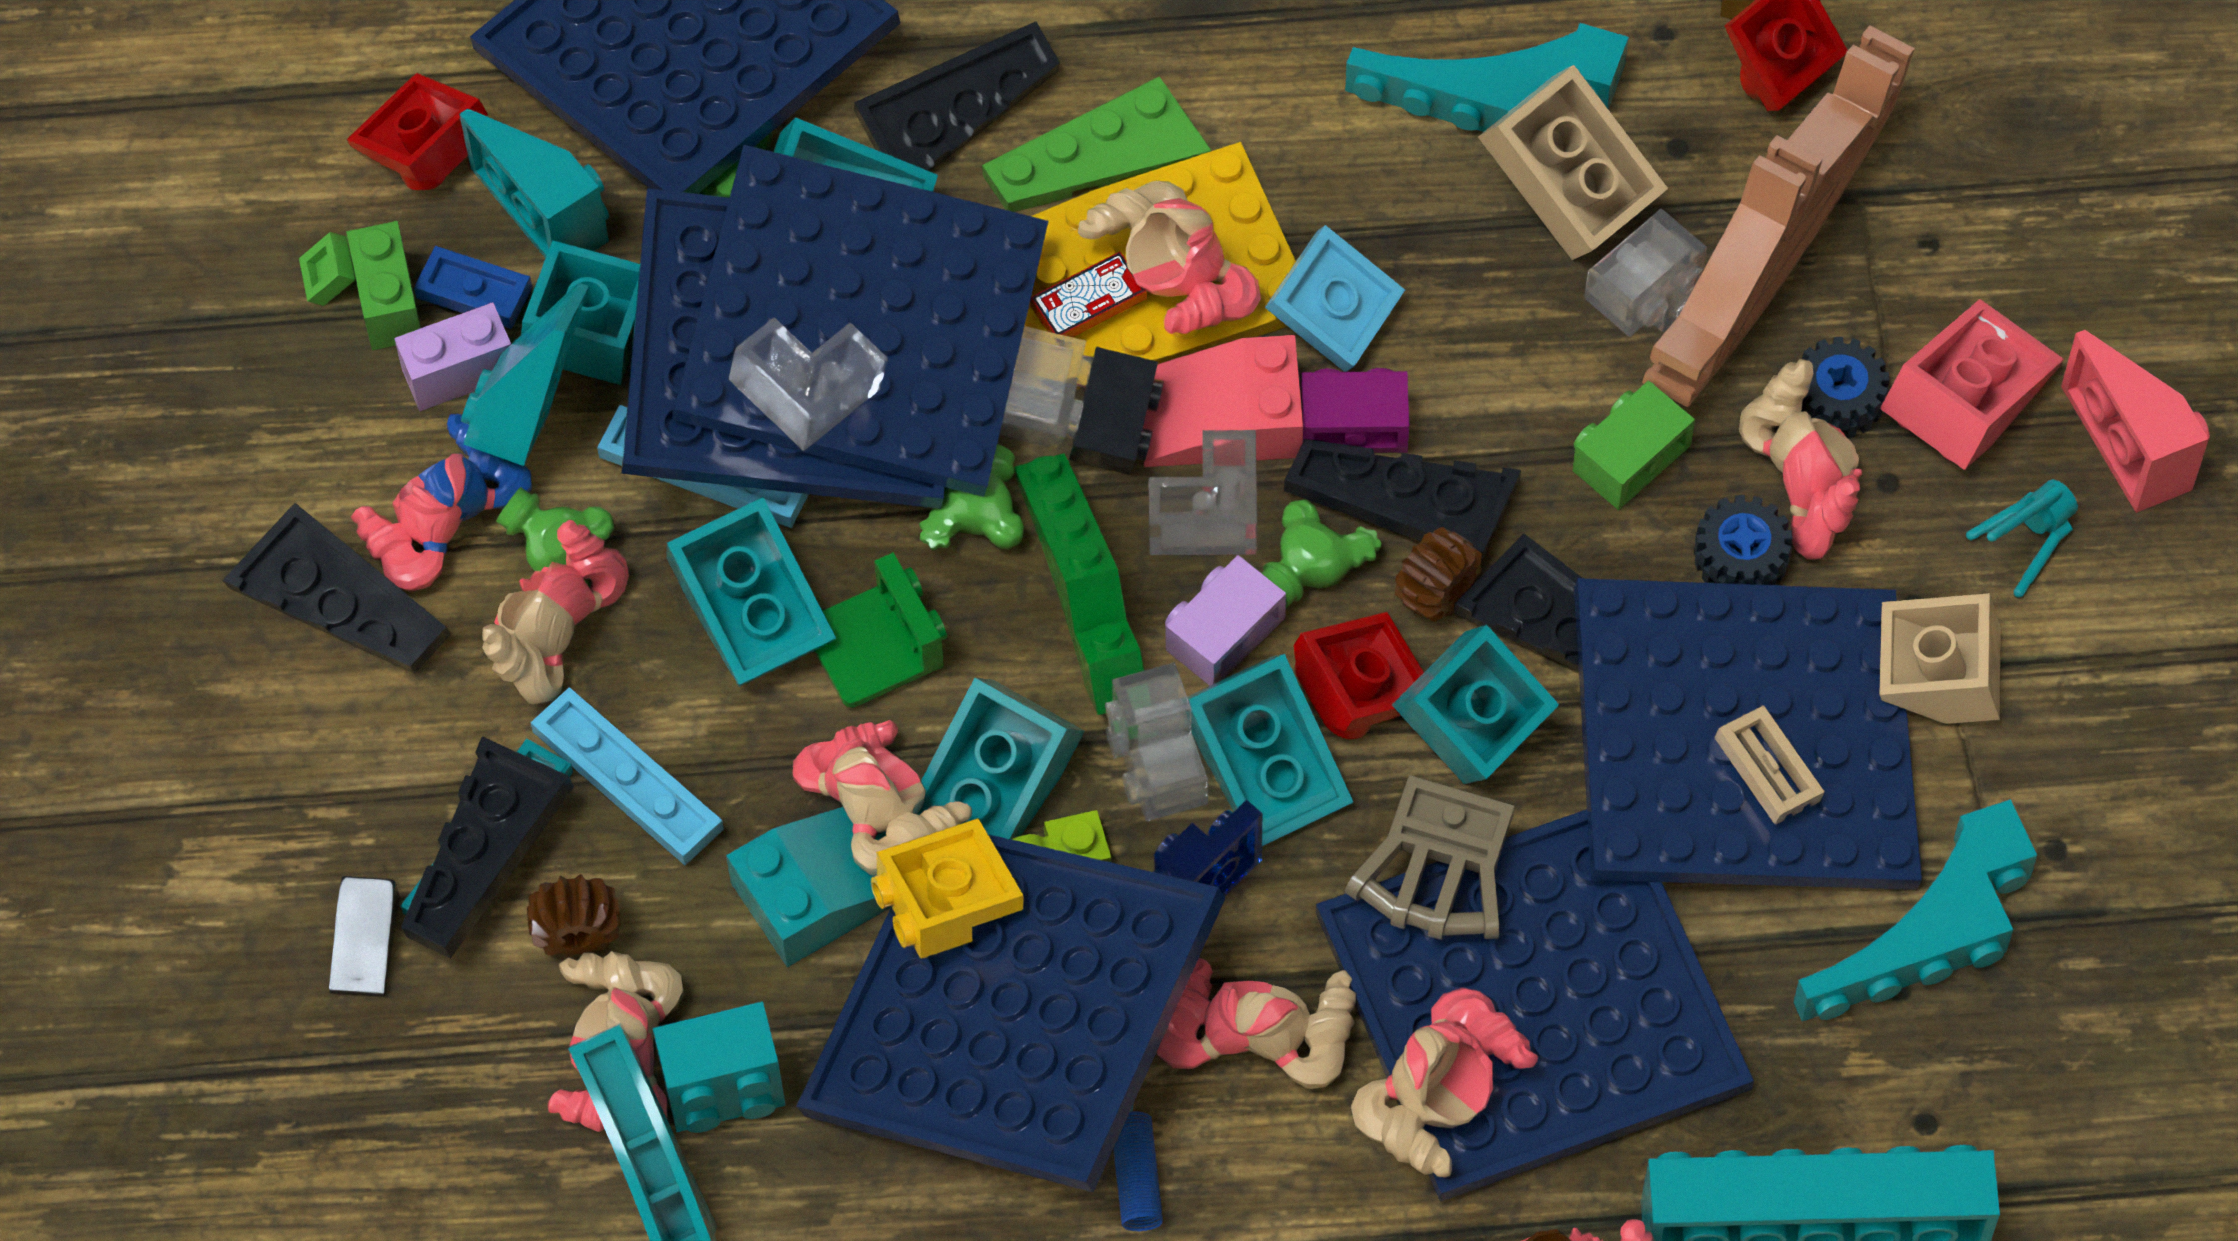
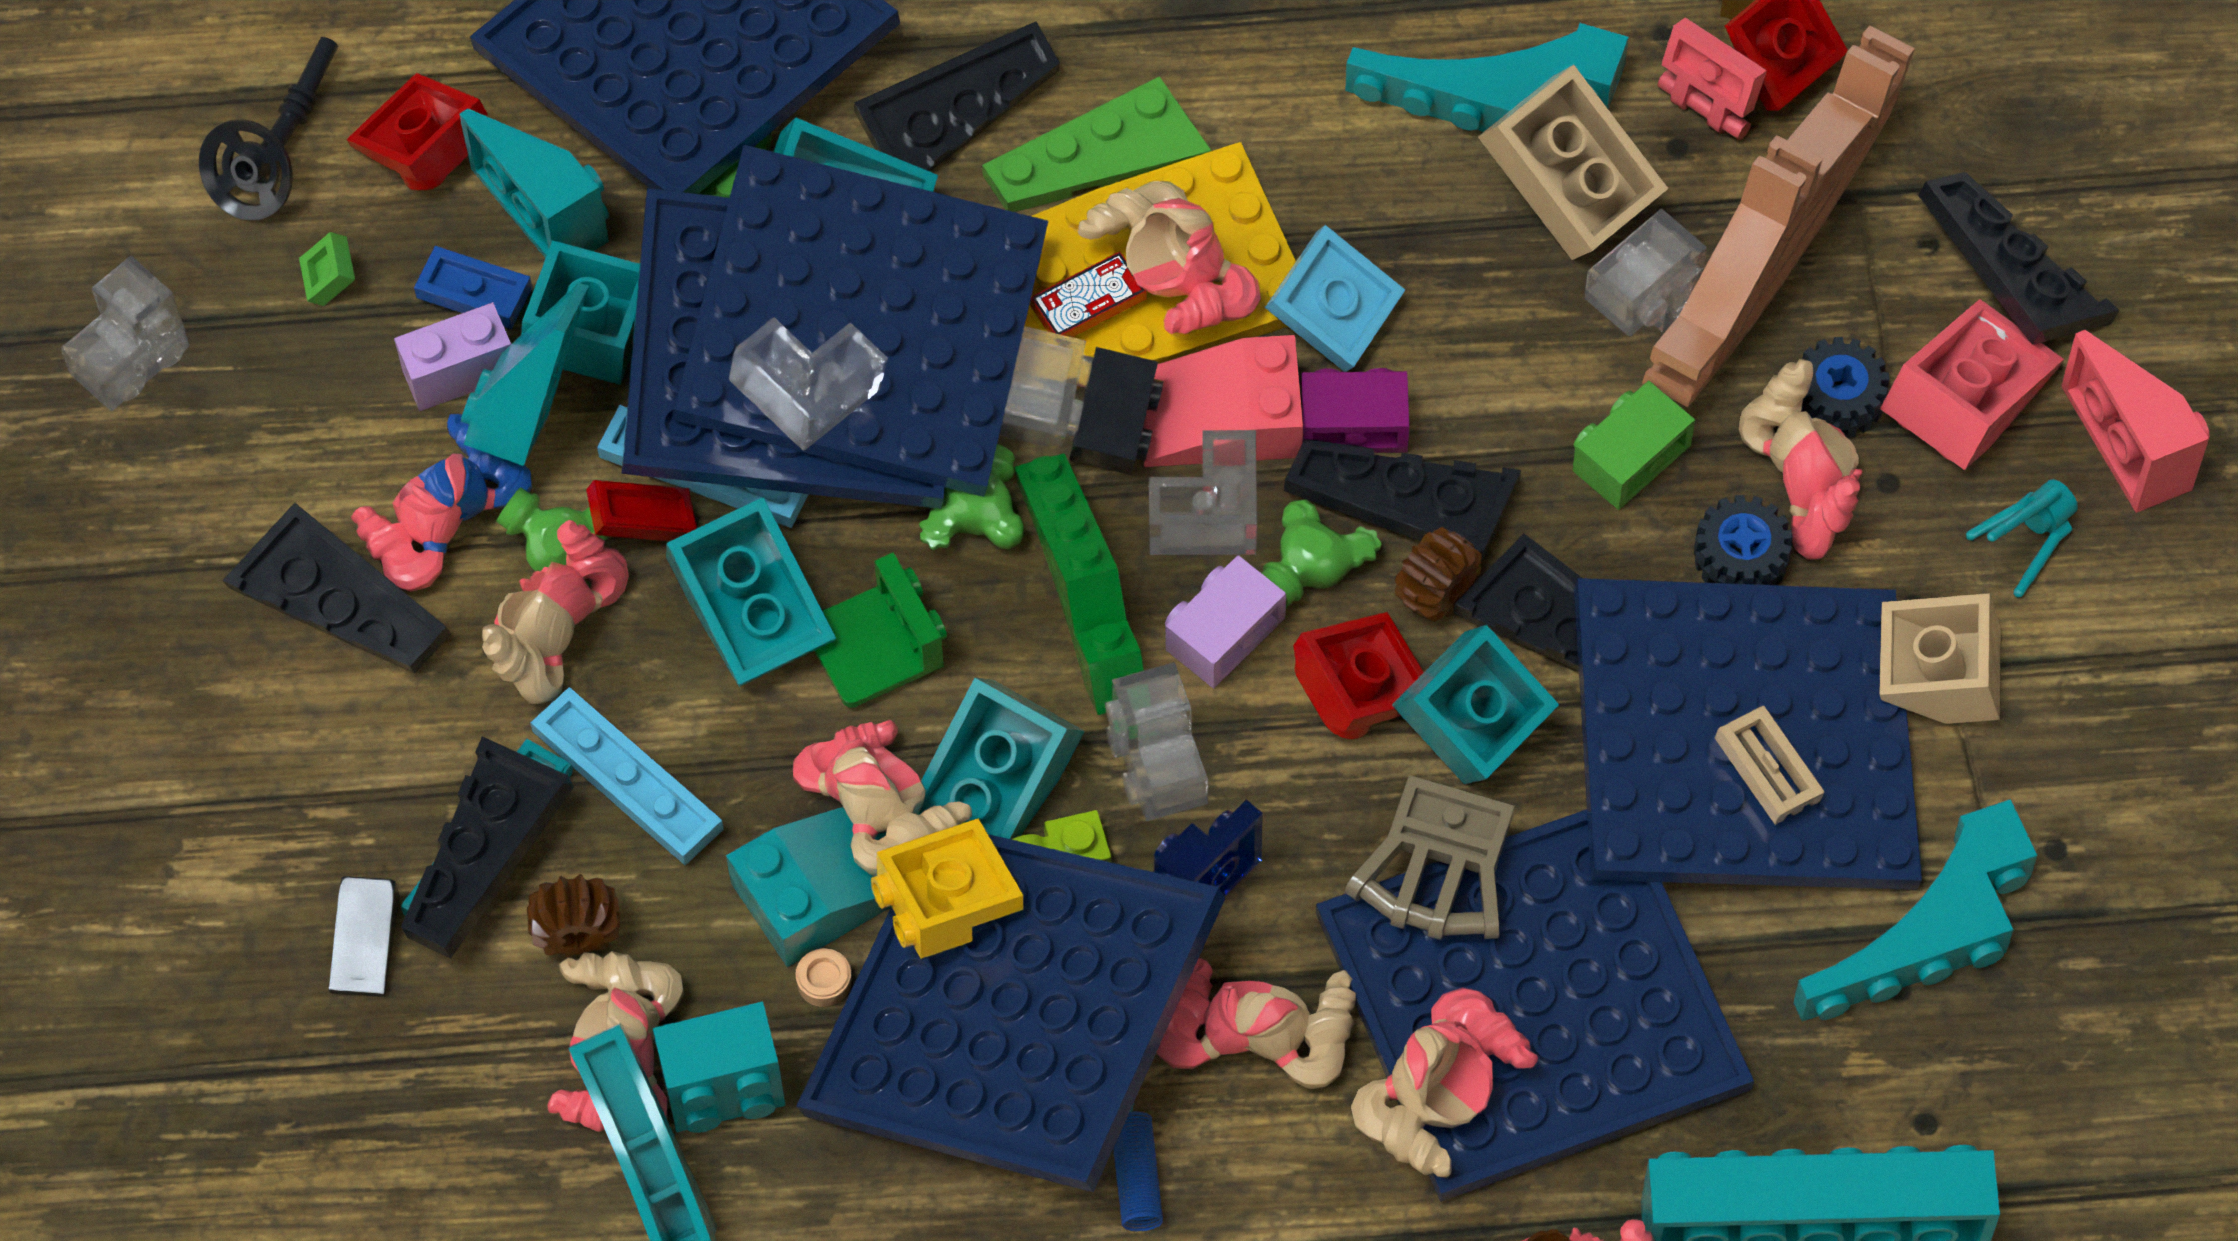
bright green brick [346,221,421,351] -> none
teal slope [1177,654,1353,849] -> none
none -> clear brick [61,256,190,411]
none -> black dish [199,37,339,220]
none -> red tile [586,480,697,541]
none -> light nougat tile [796,948,852,1007]
none -> coral plate [1657,17,1767,140]
none -> black wing [1918,172,2119,345]

